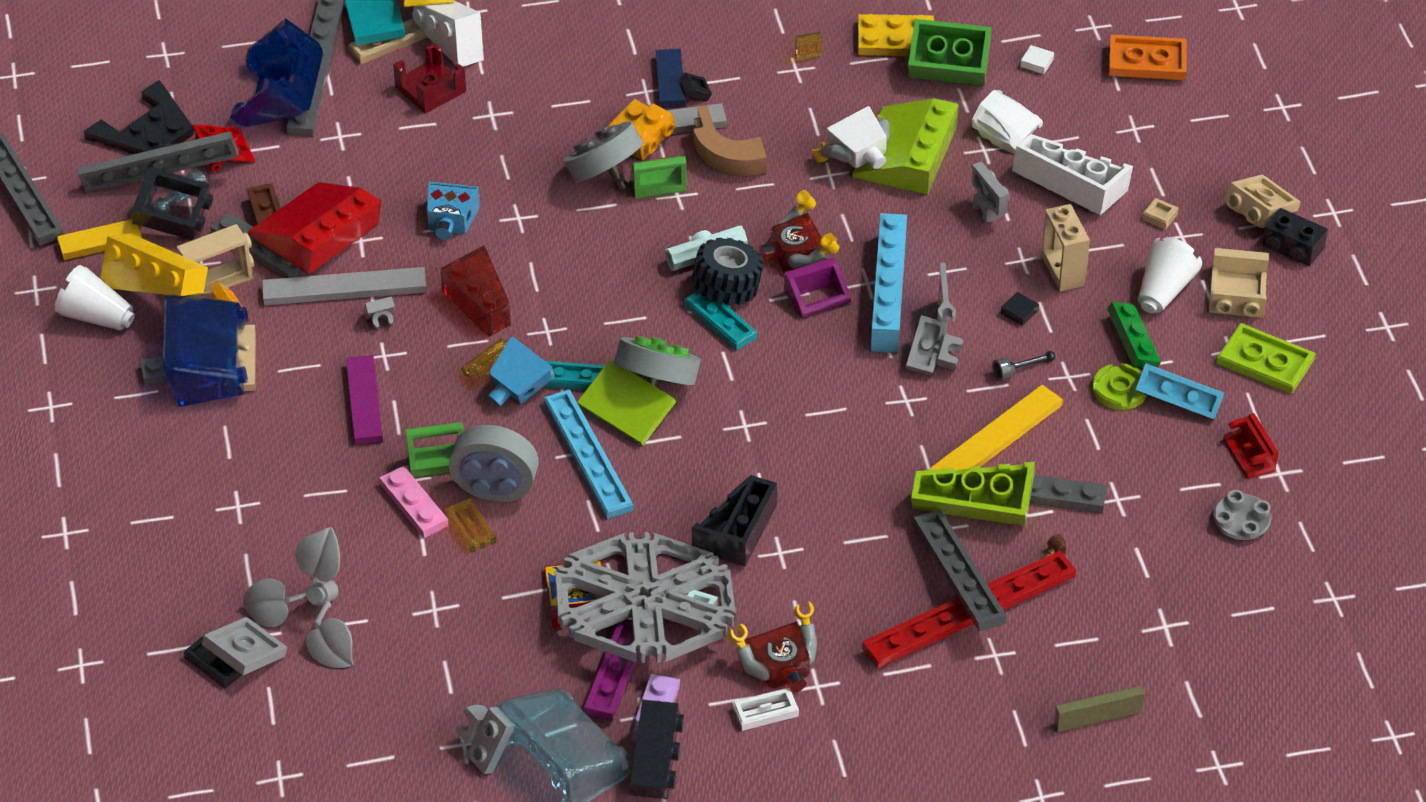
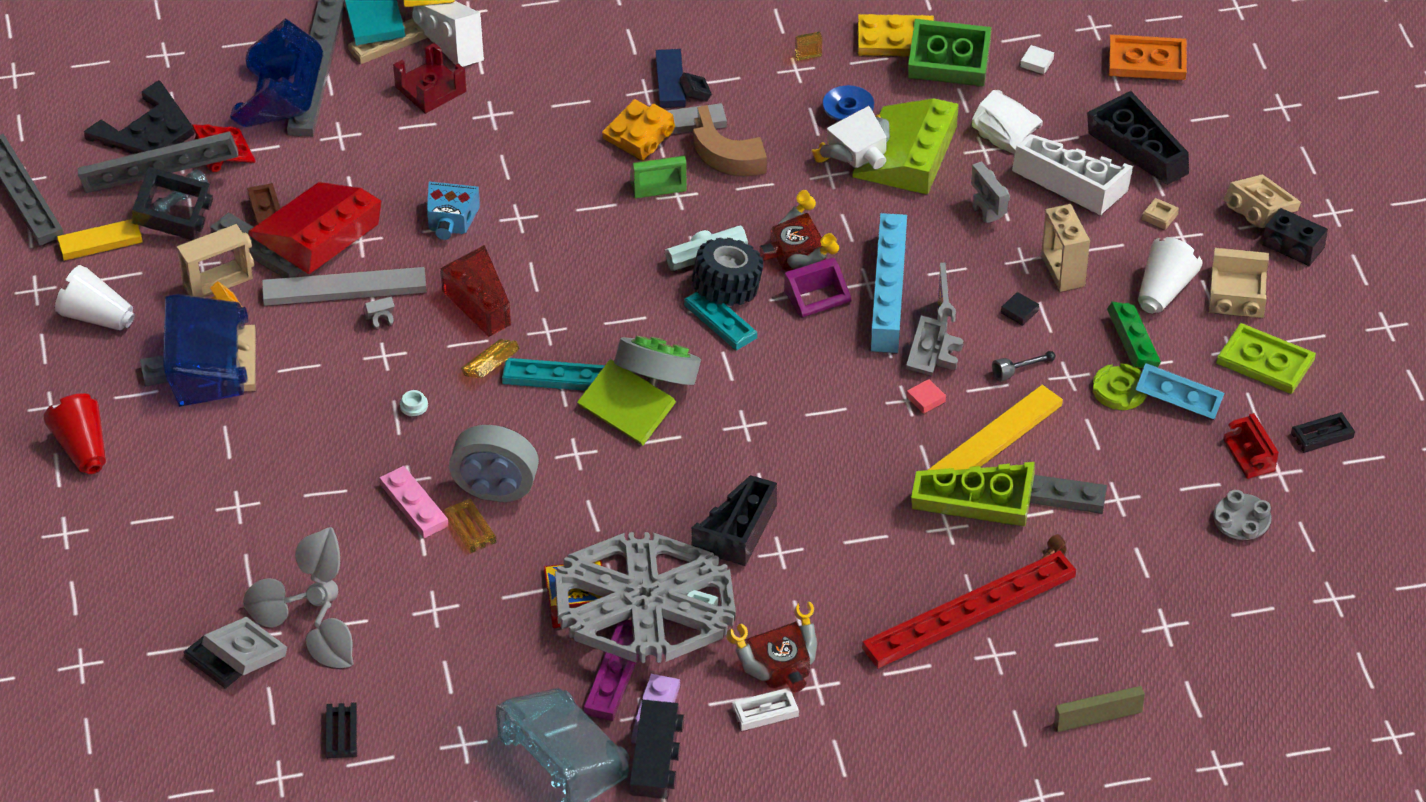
yellow wedge [100,233,208,296] -> none
magenta tile [346,355,383,445] -> none
bright green tile [405,422,463,478] -> none
light grey plate [455,705,515,775] -> none
dark azure torso [488,336,555,407] -> none
medium azure tile [544,389,633,519] -> none
light grey wheel [563,121,643,190] -> none
dark grey plate [914,509,1007,632] -> none
none -> red cone [44,393,106,474]
none -> black tile [326,702,357,758]
none -> light aqua plate [400,390,428,416]
none -> blue dish [823,85,874,121]
none -> coral tile [907,379,946,414]
none -> black wedge [1087,91,1189,185]
none -> black tile [1291,412,1355,453]

